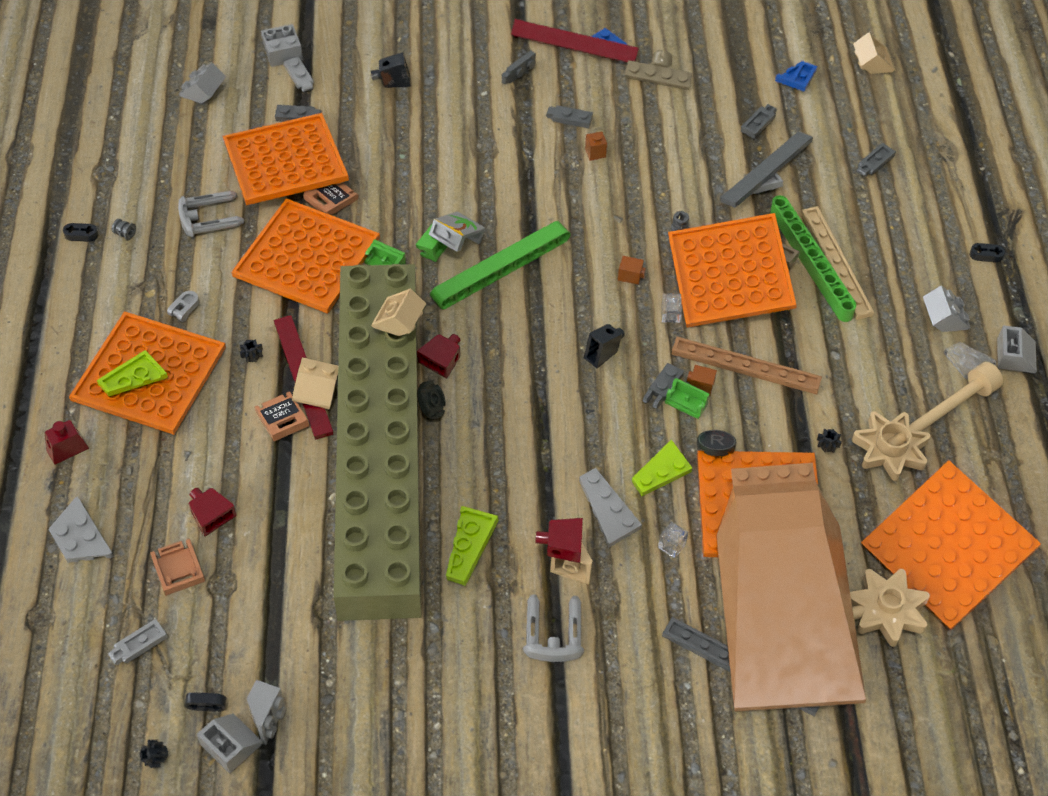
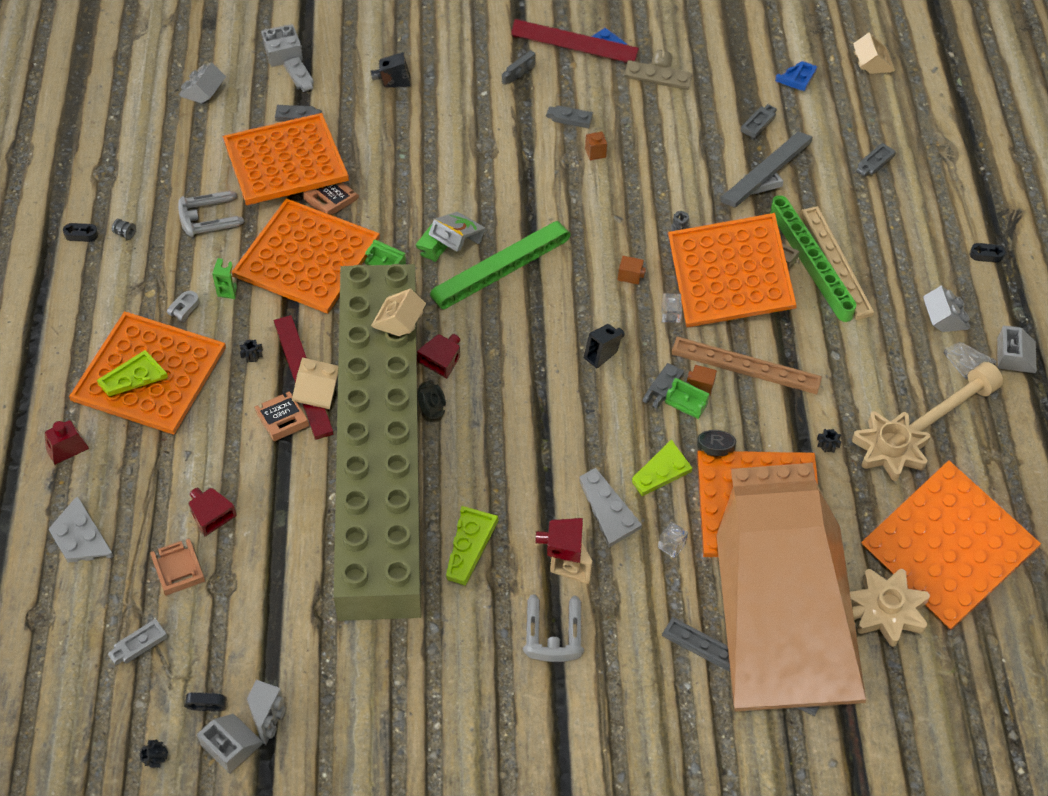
none -> bright green hinge [212,258,237,299]

